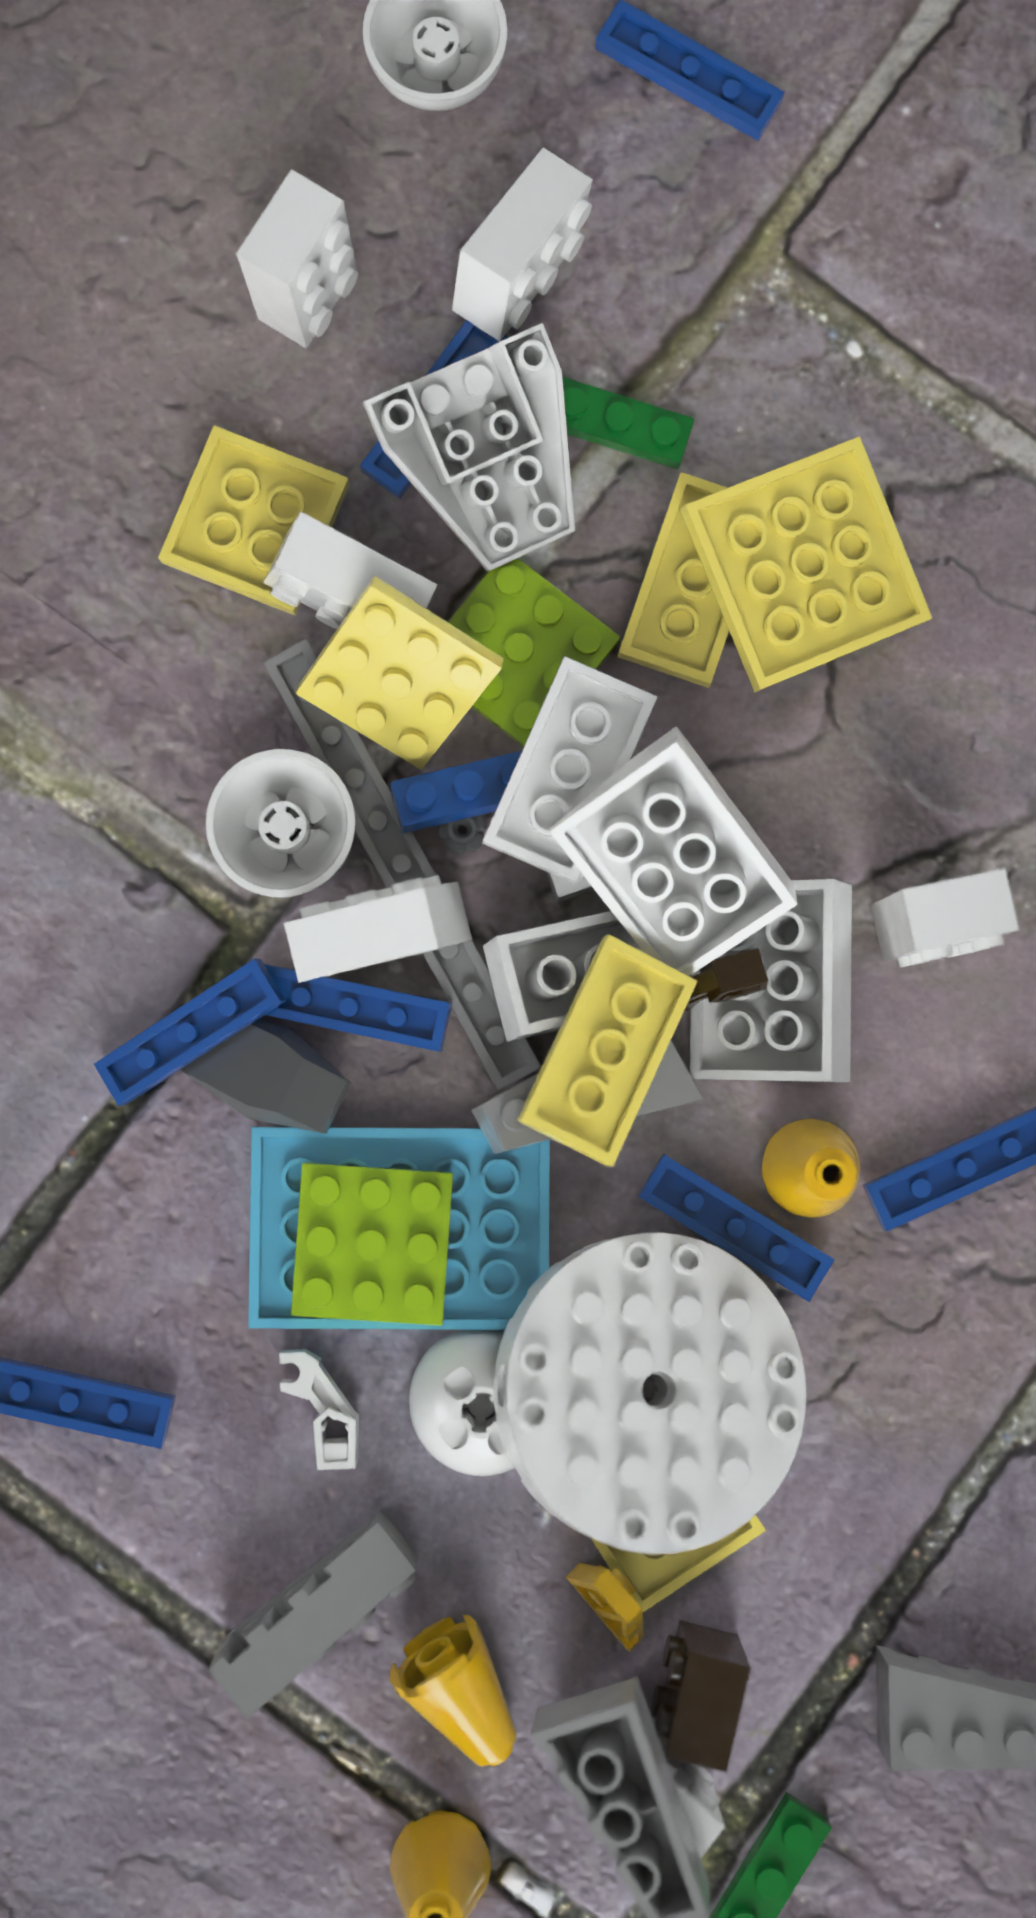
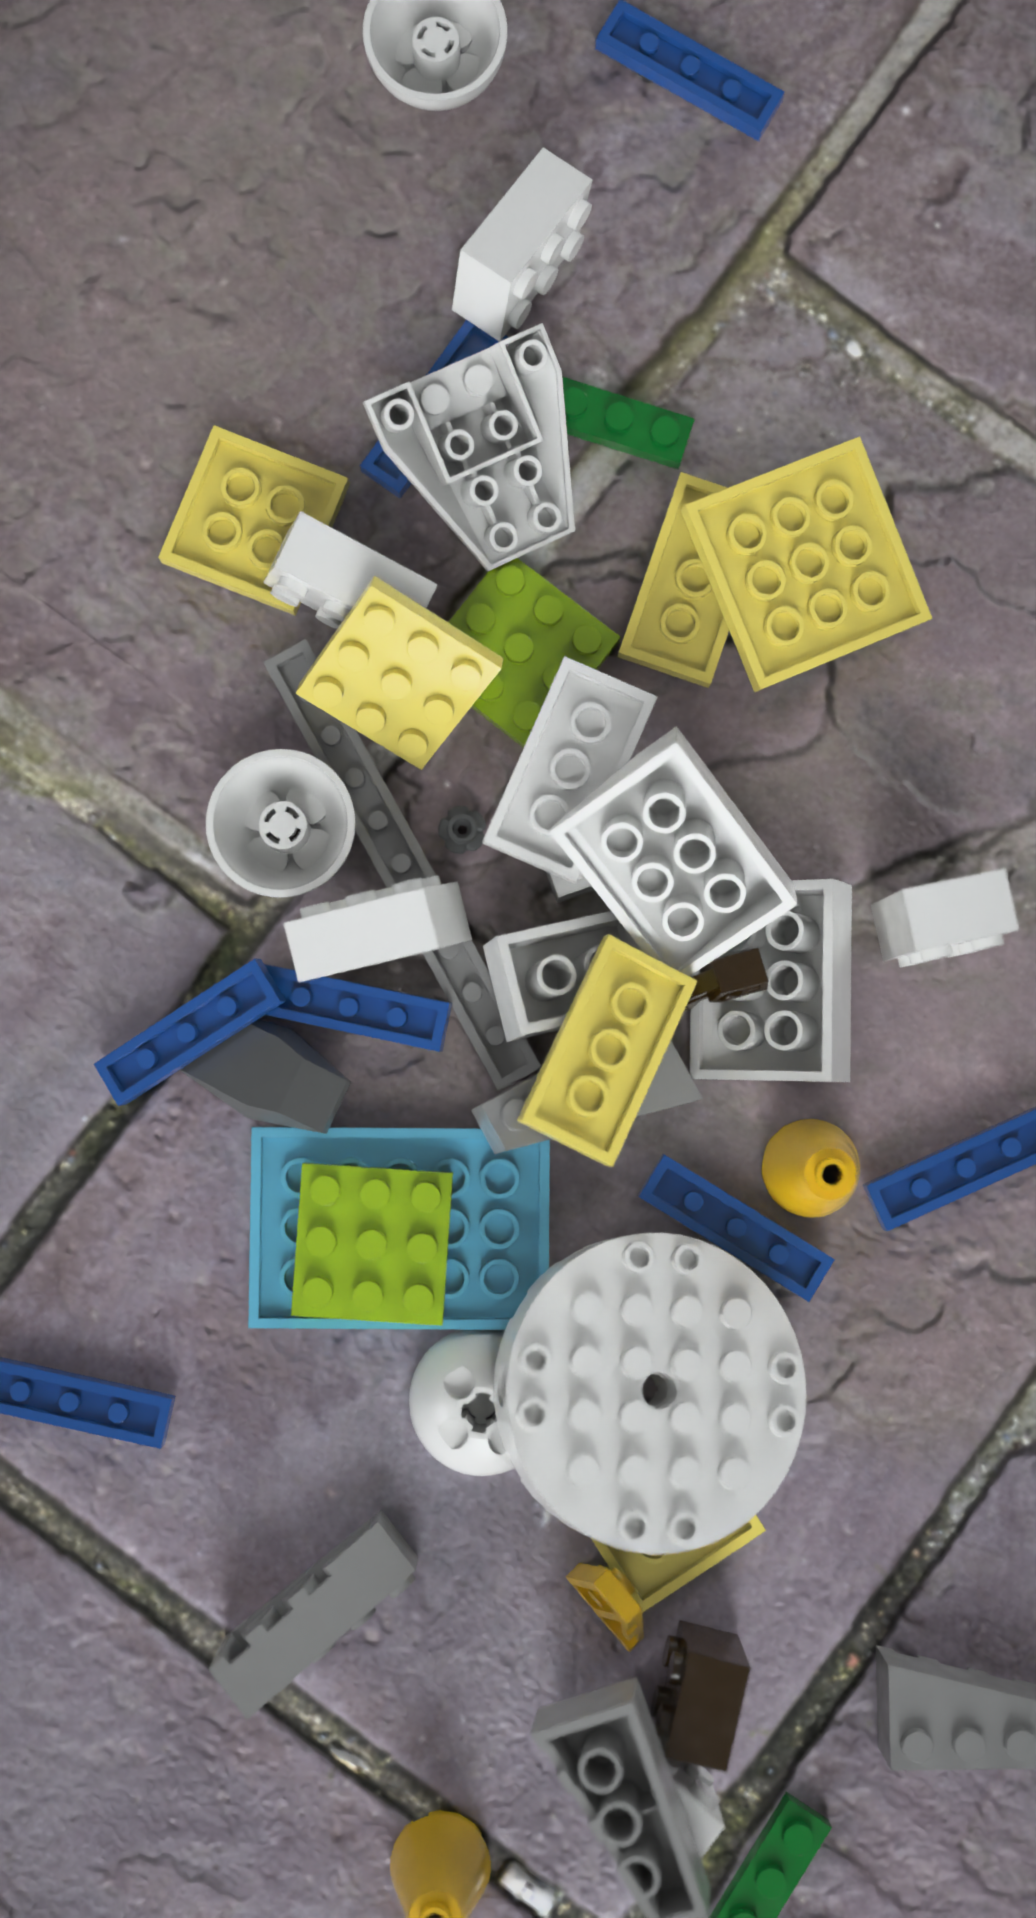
white brick [236,169,358,349] -> none
white piece [279,1349,359,1470] -> none
yellow cone [389,1615,517,1766] -> none
blue plate [390,750,523,834] -> none

